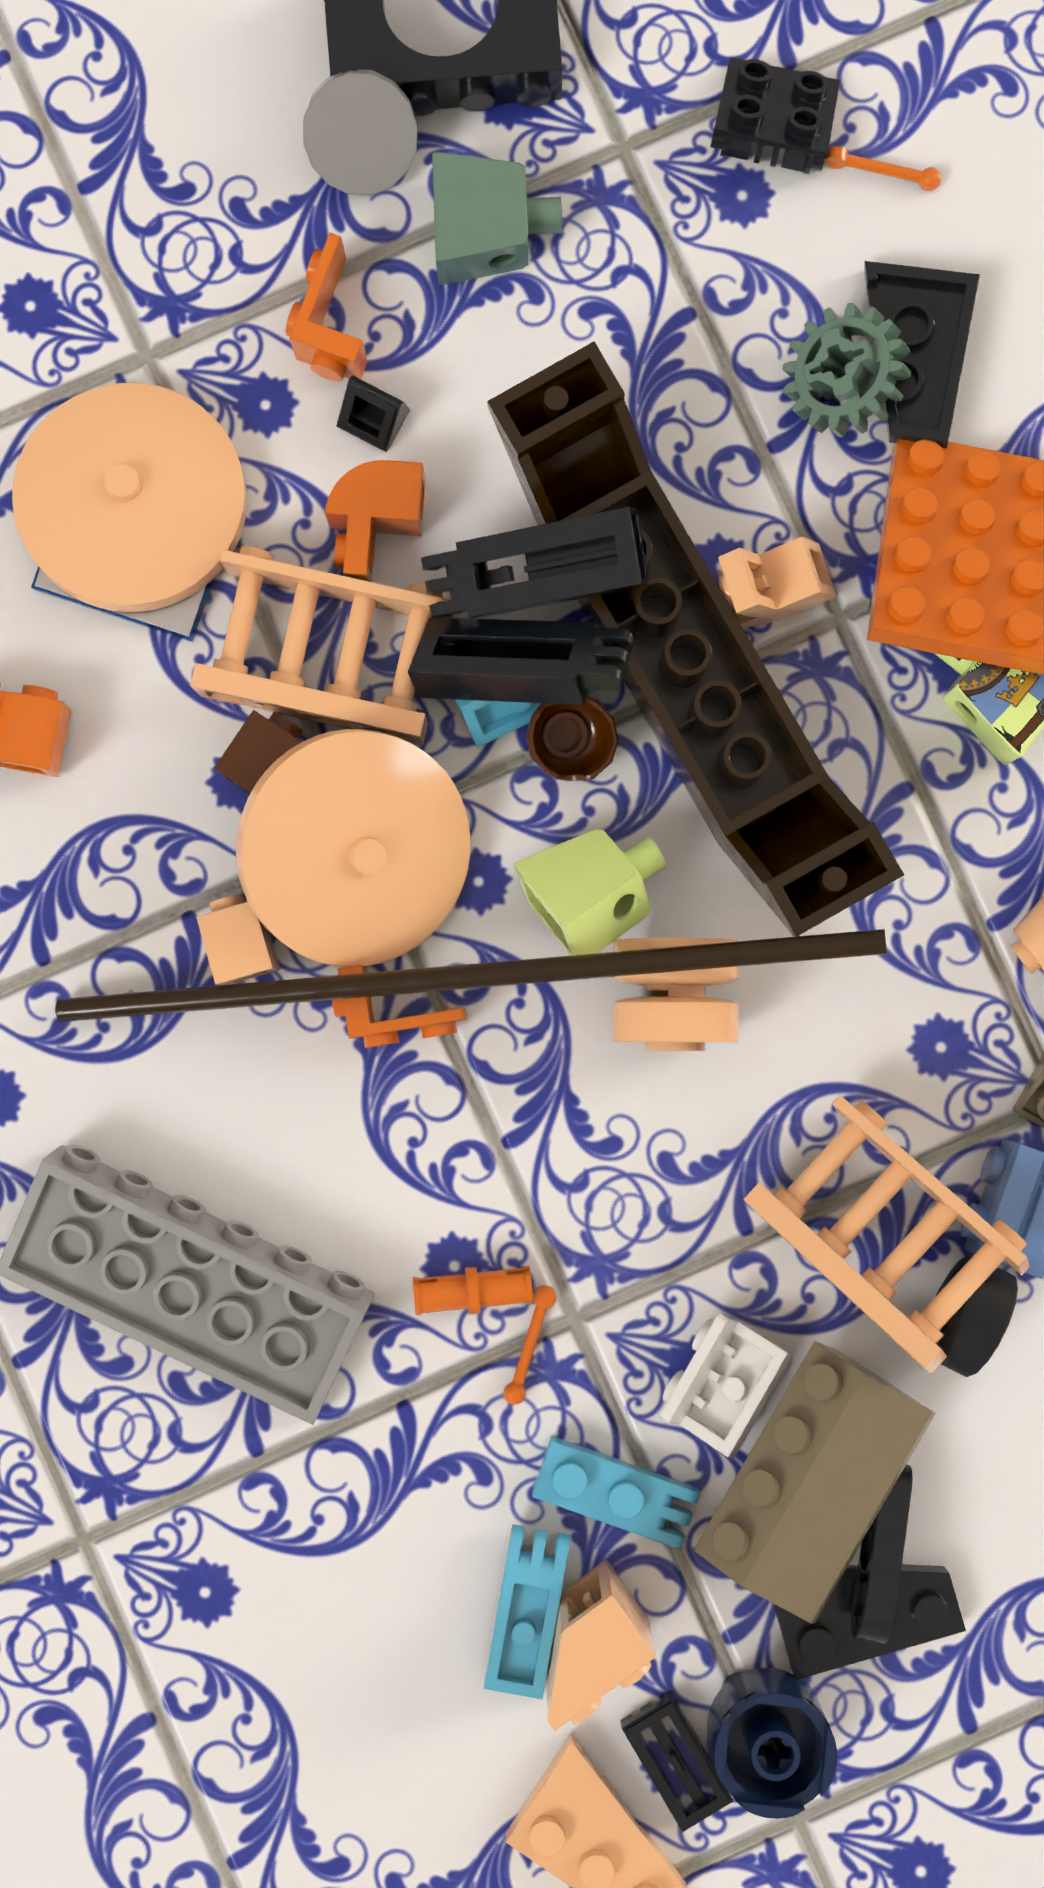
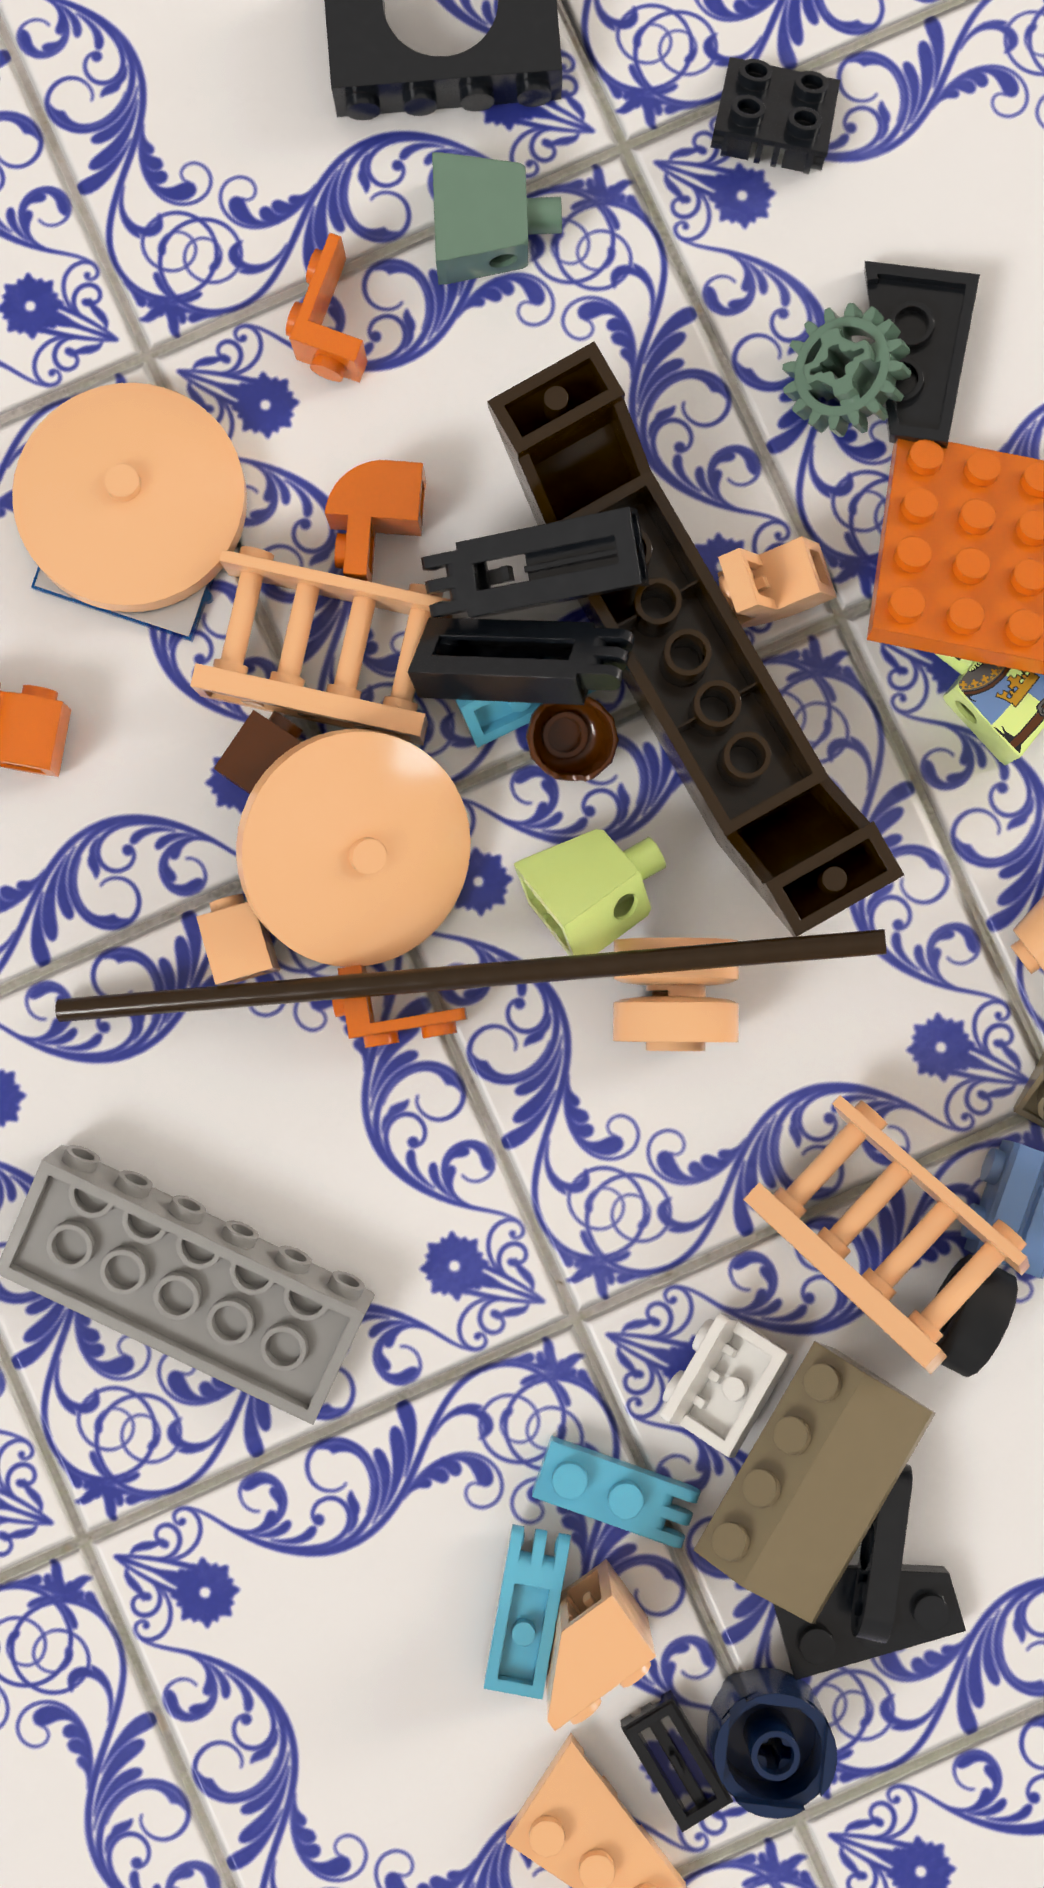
light grey tile [303,69,418,196] -> none
black slope [336,375,410,452] -> none
orange pin [412,1266,533,1315] -> none
orange hinge [503,1285,556,1405] -> none
orange hinge [824,146,941,191] -> none

